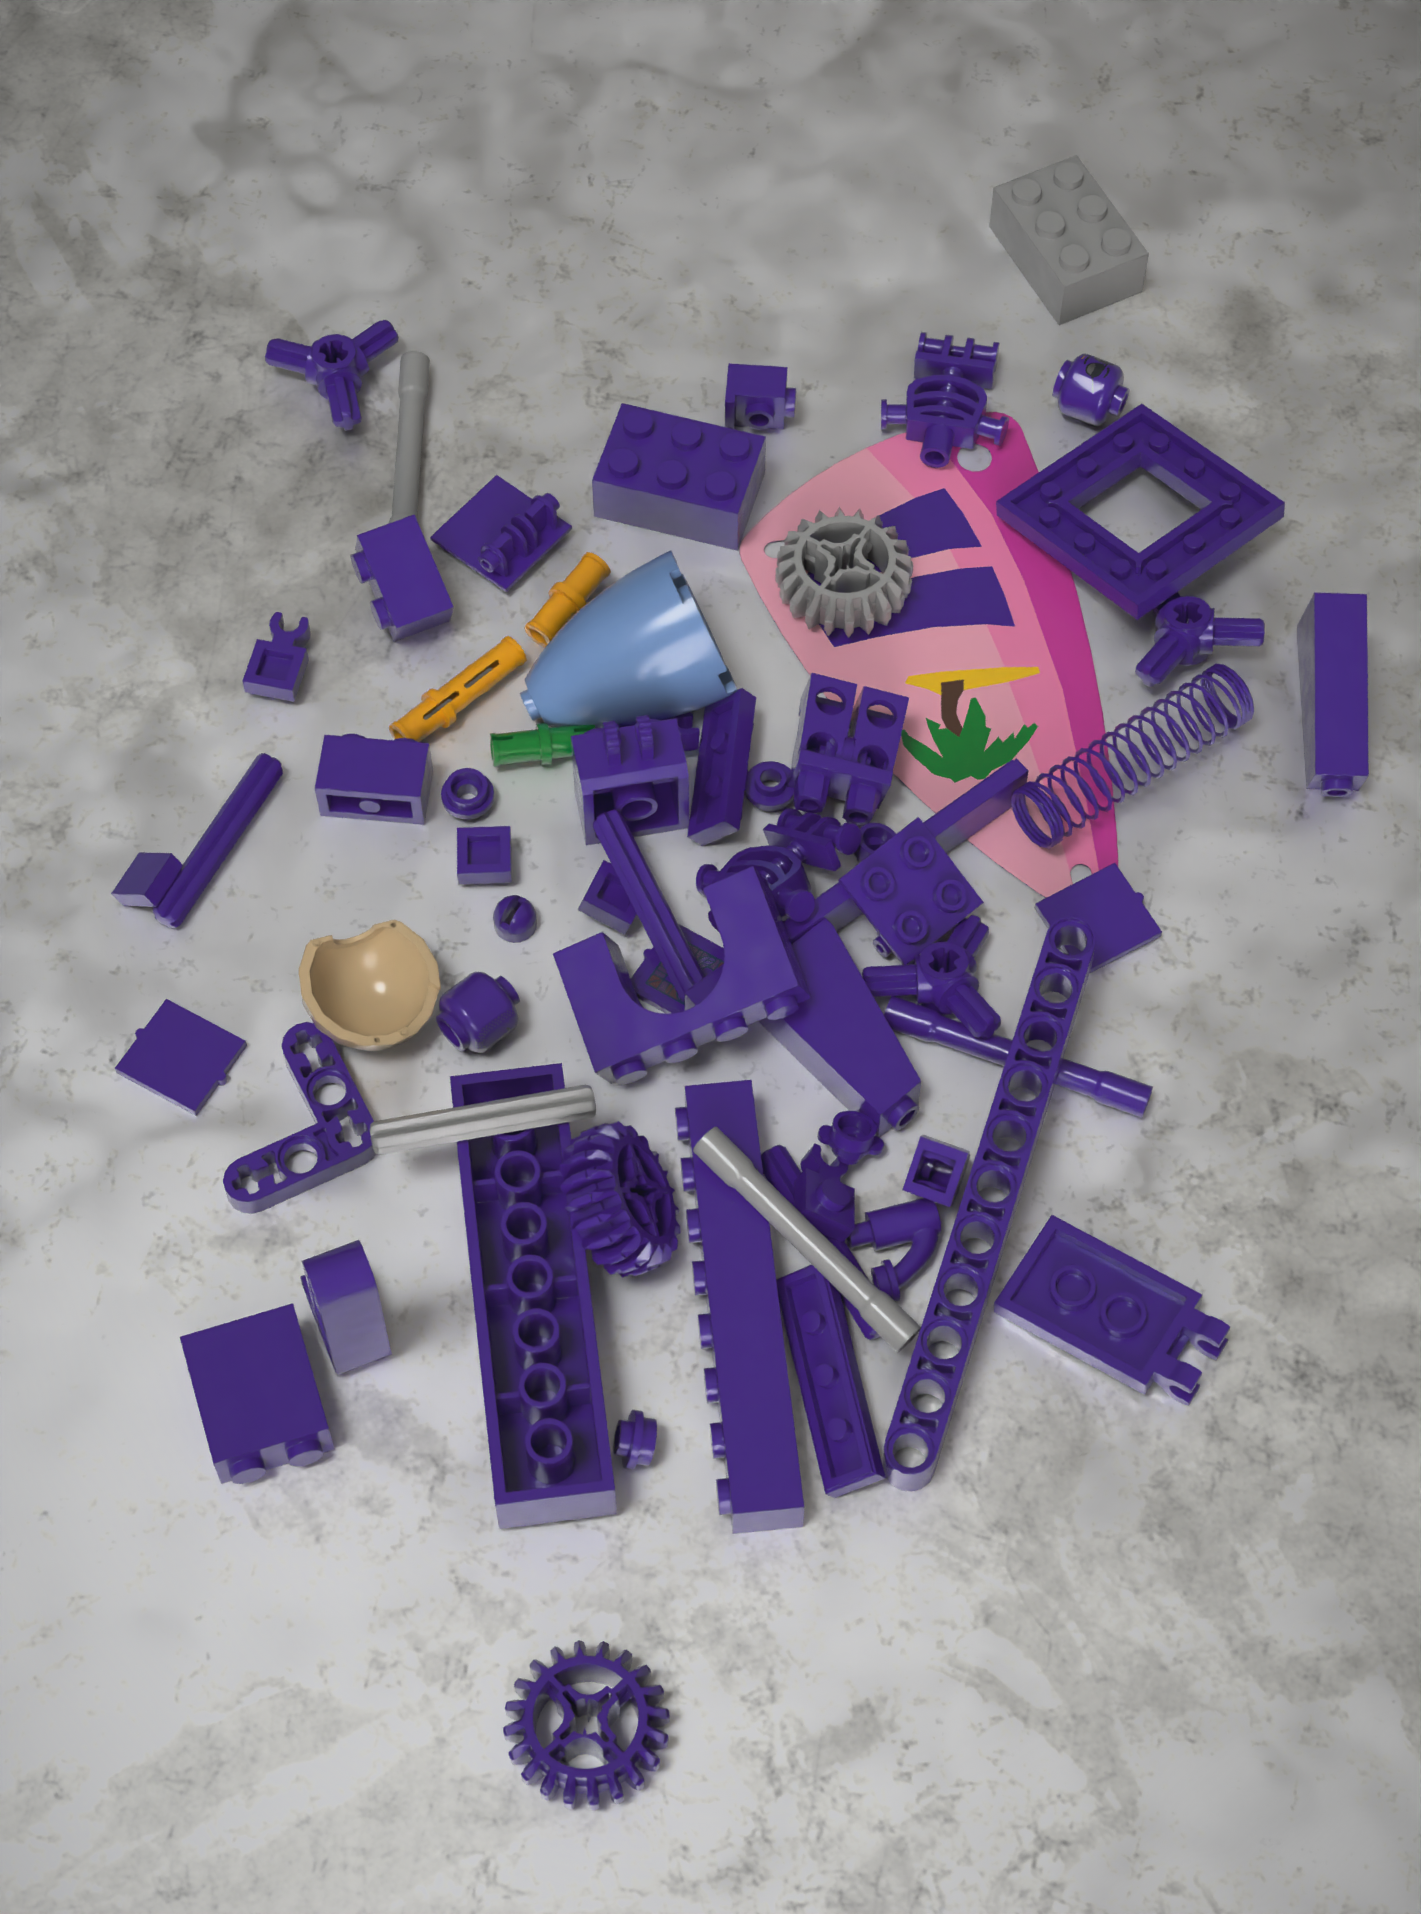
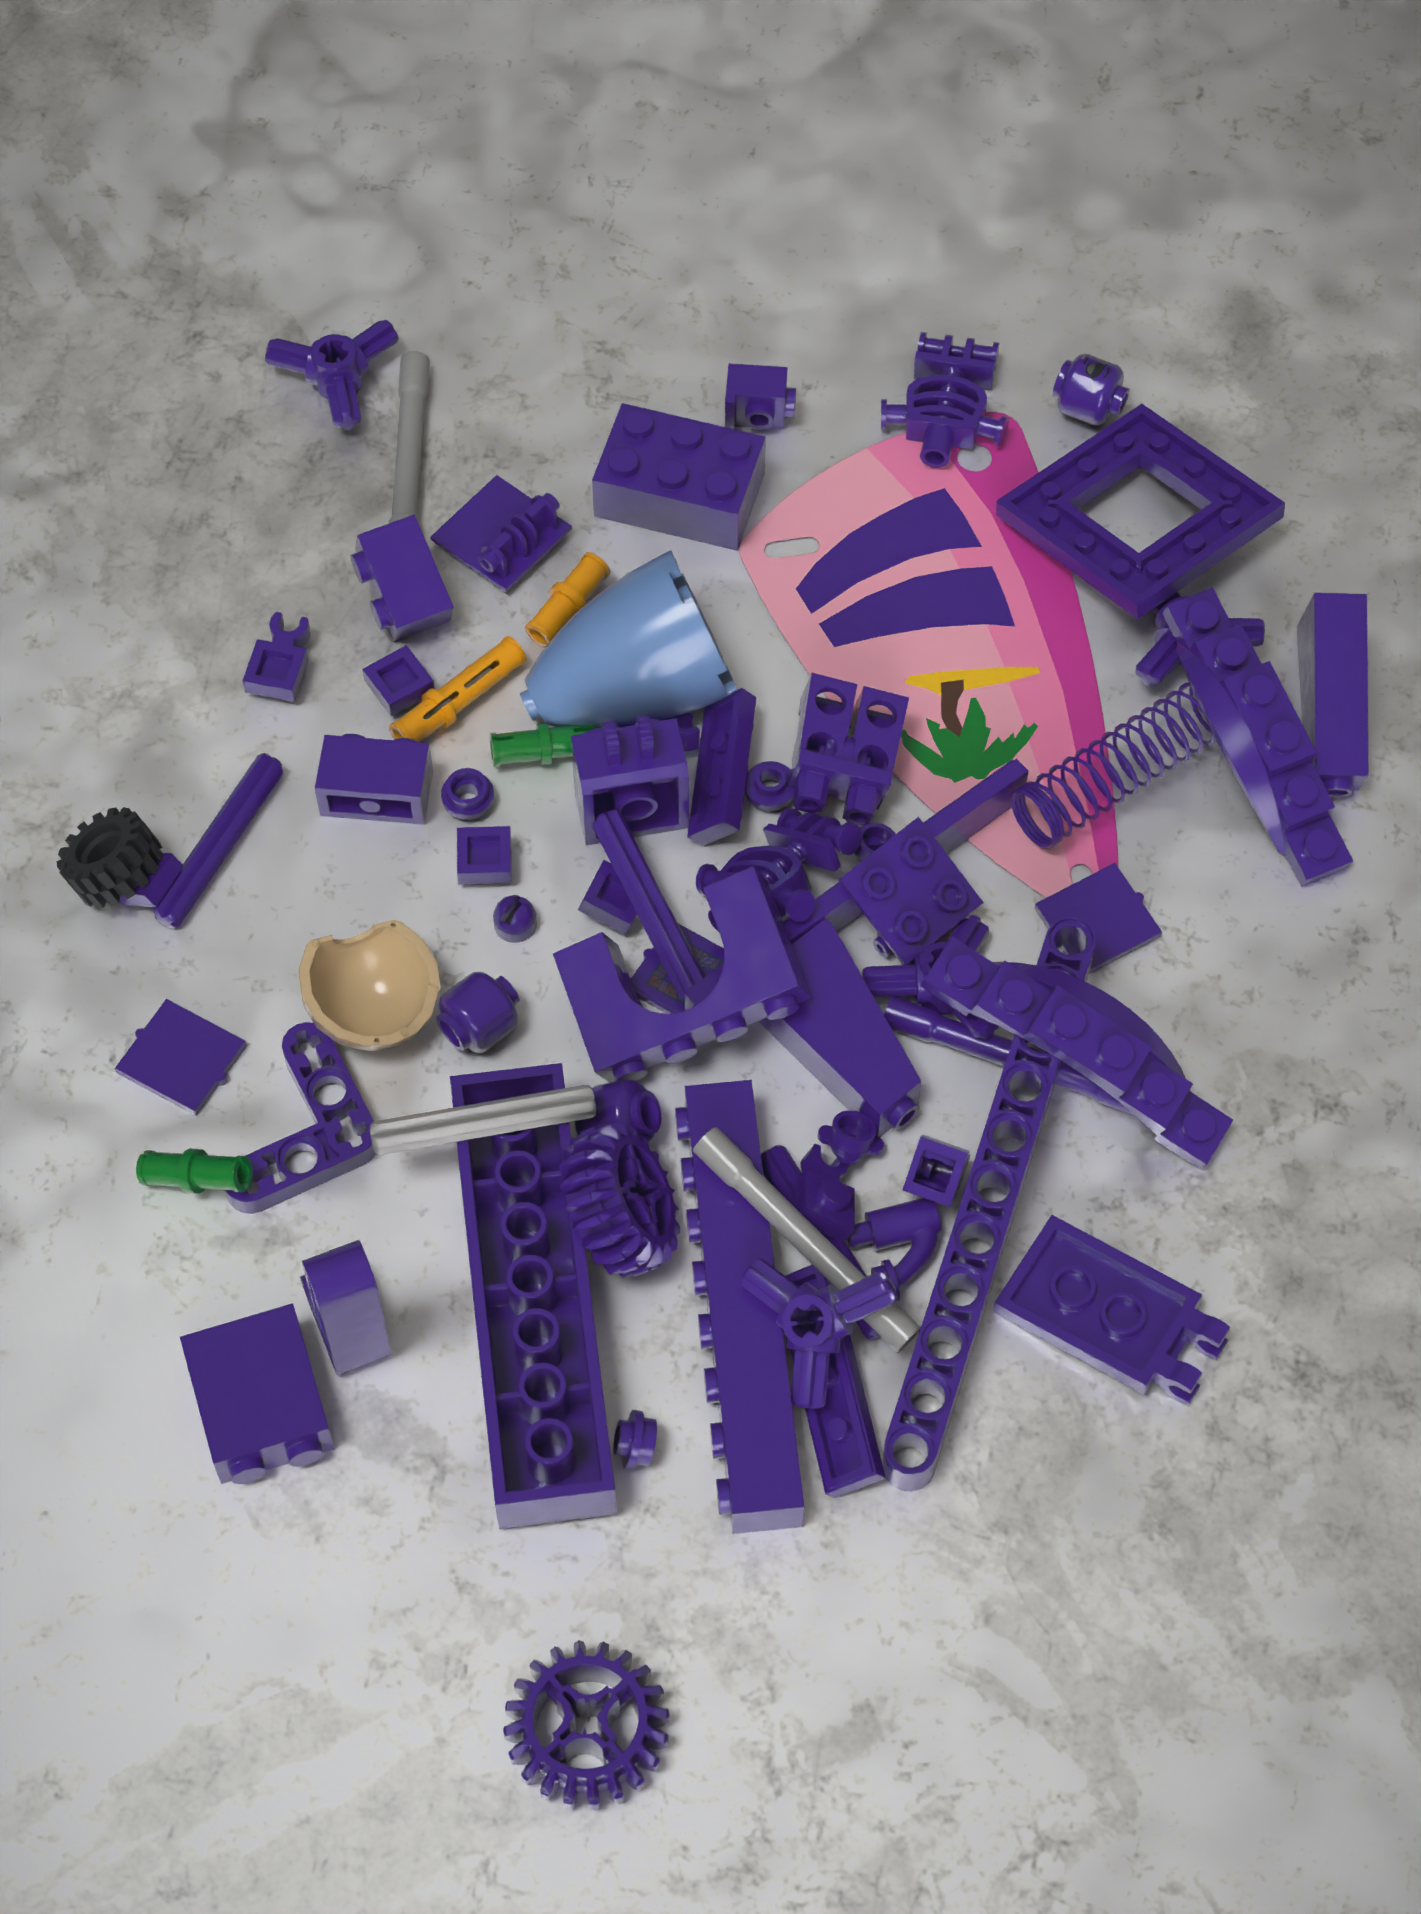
light grey gear [775,507,913,638] -> none
light grey brick [989,155,1149,325] -> none
none -> black tyre [56,807,163,908]
none -> green pin [136,1148,253,1194]
none -> dark purple plate [362,645,435,716]
none -> dark purple head [575,1079,662,1145]
none -> dark purple bush [741,1259,897,1409]
none -> dark purple piece [920,936,1233,1170]
none -> dark purple piece [1162,587,1353,887]

